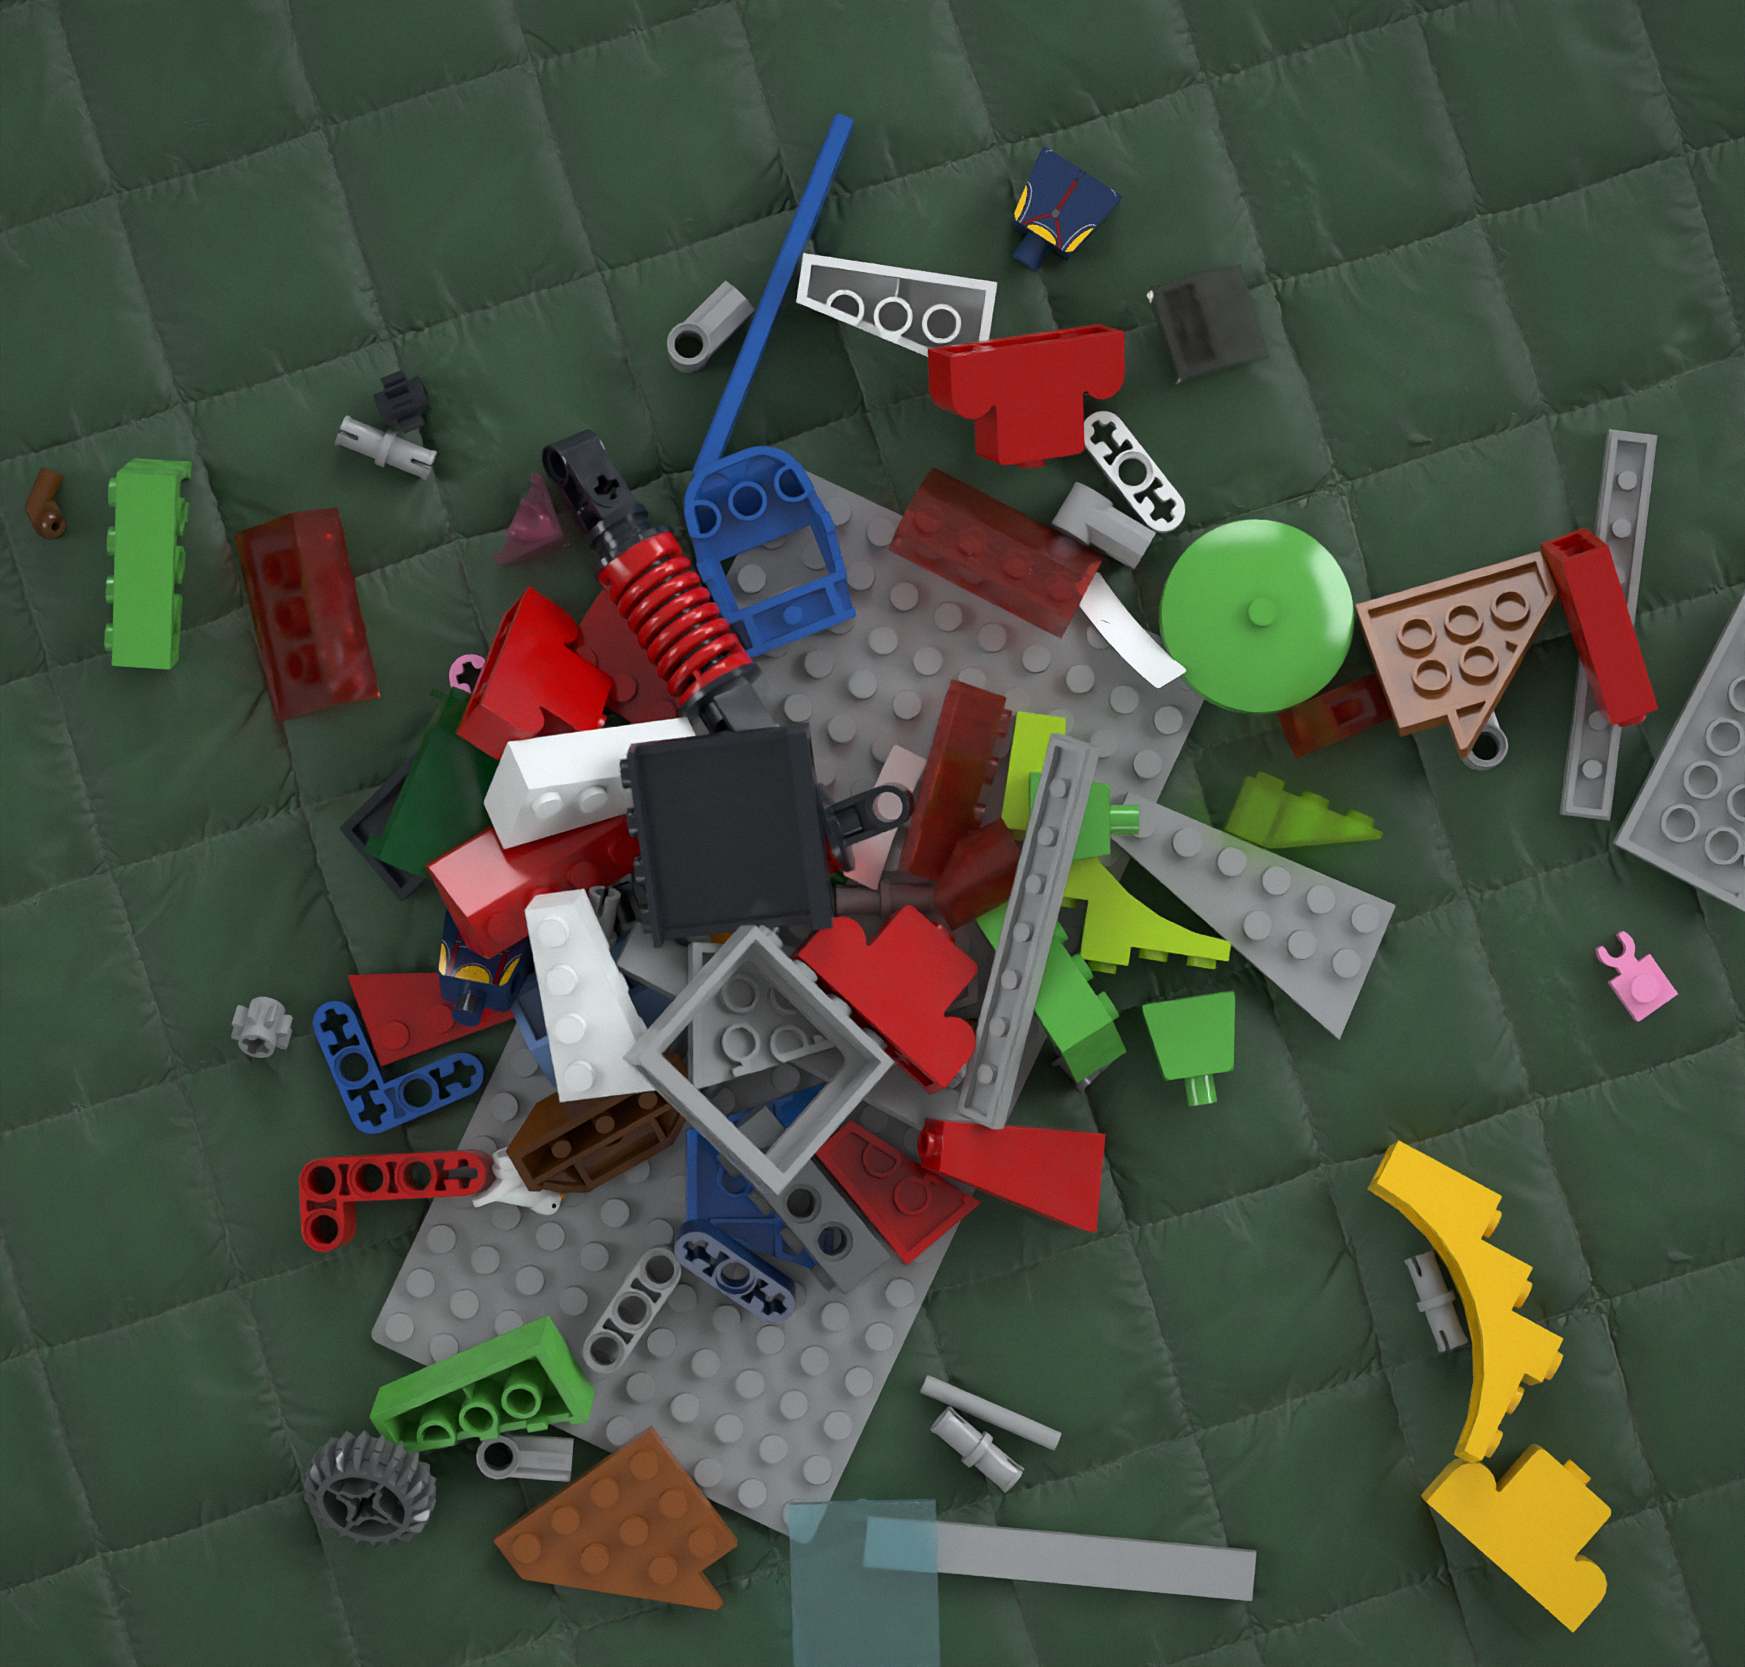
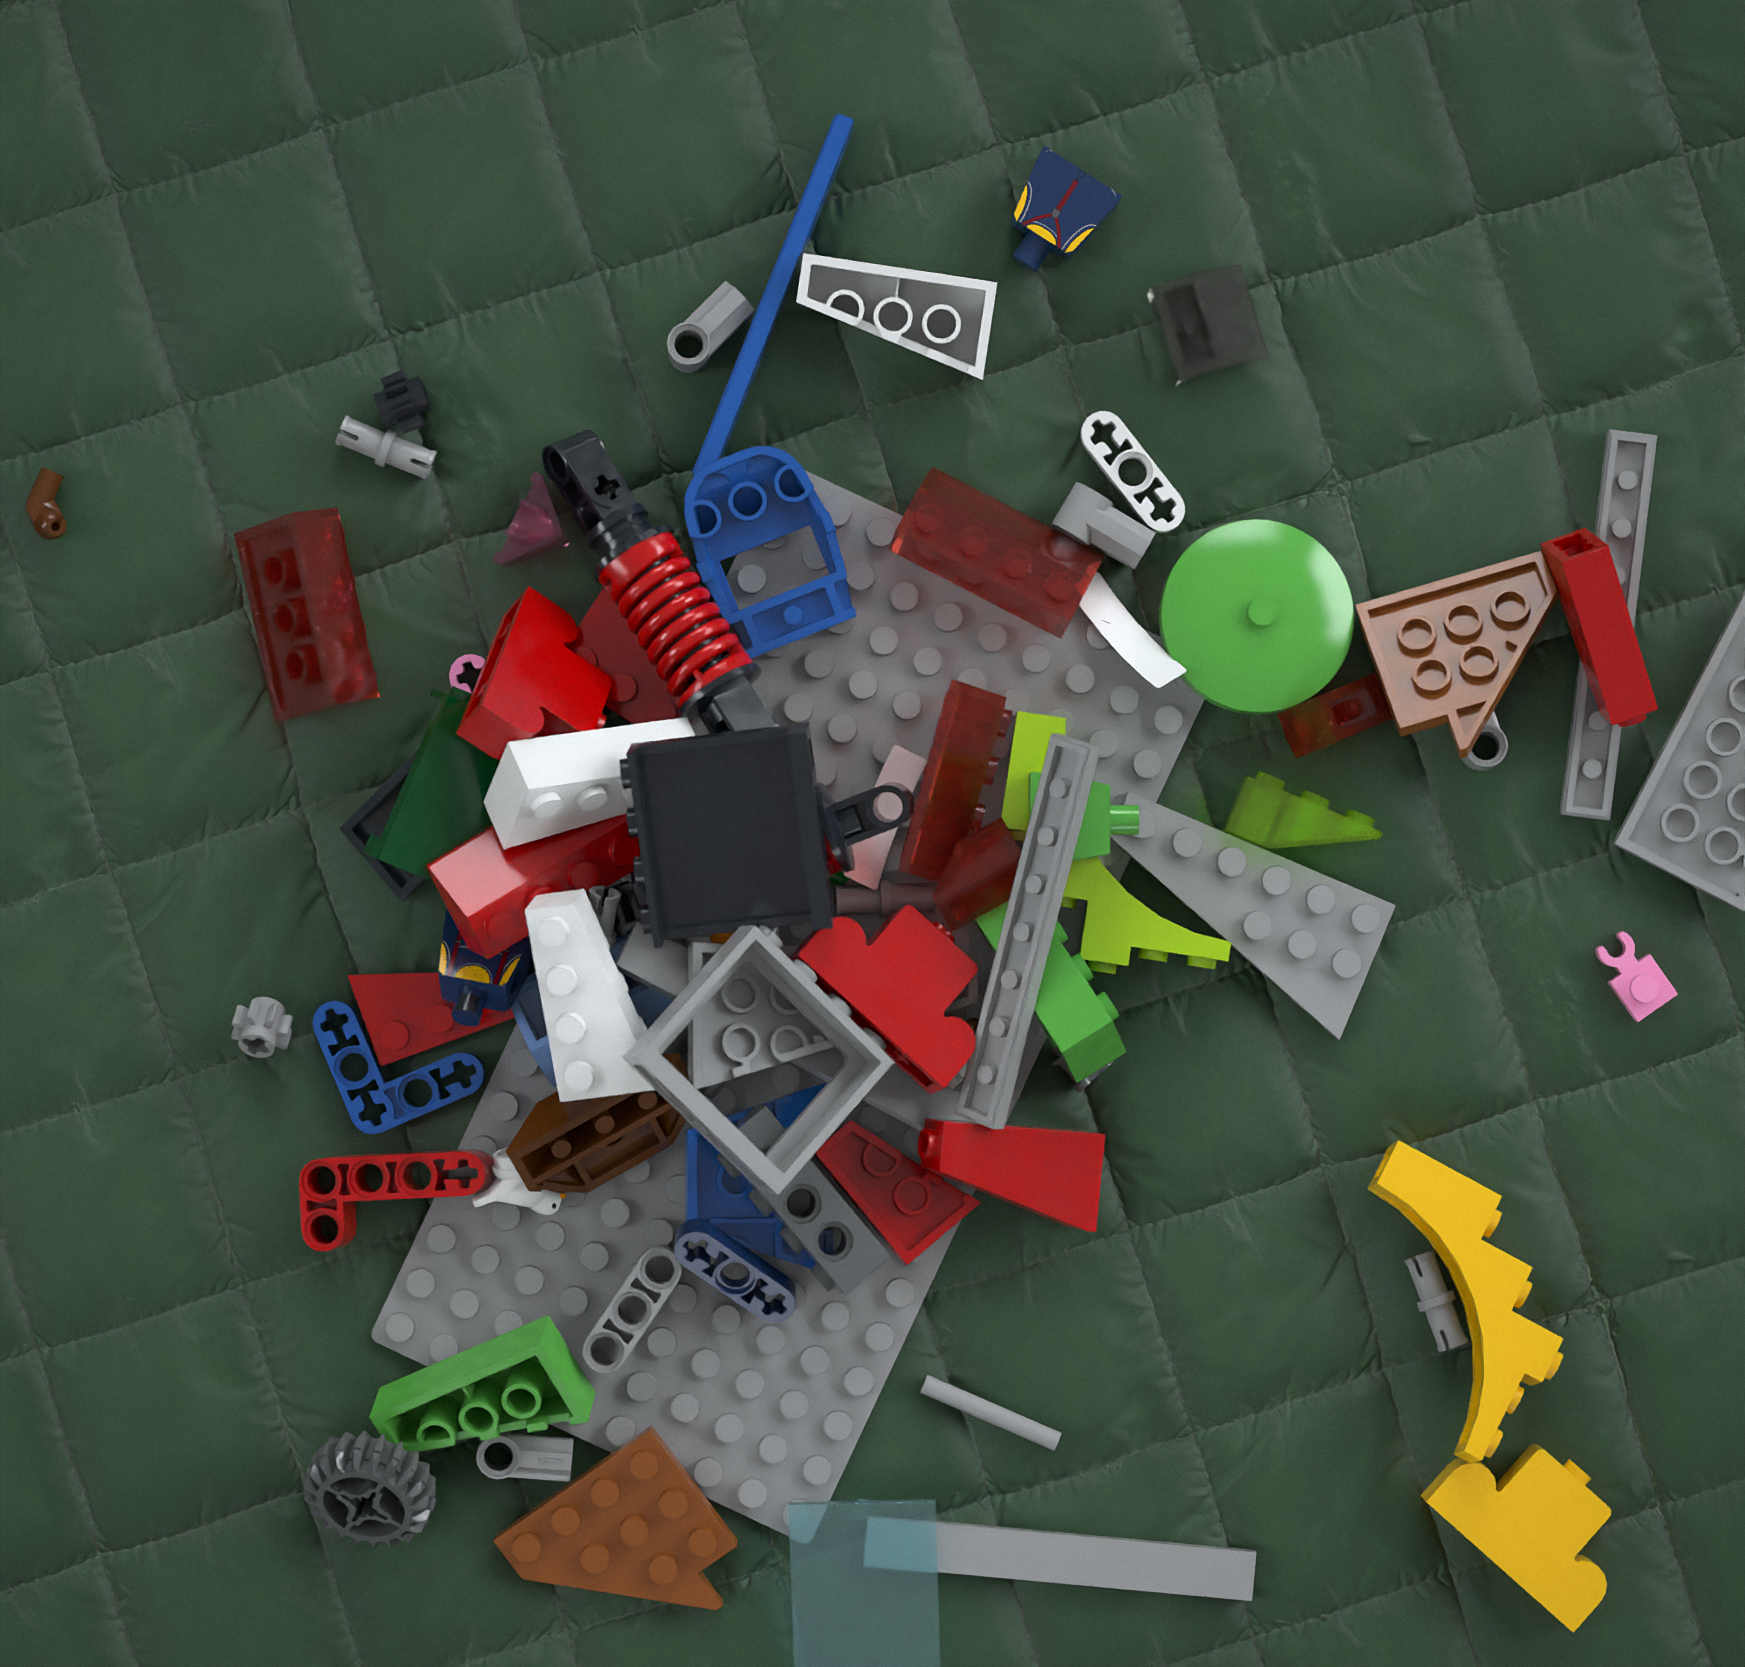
bright green wedge [104,458,192,670] -> none
red brick [928,324,1125,468] -> none
light grey pin [930,1406,1024,1493] -> none
bright green torso [1139,991,1235,1106] -> none

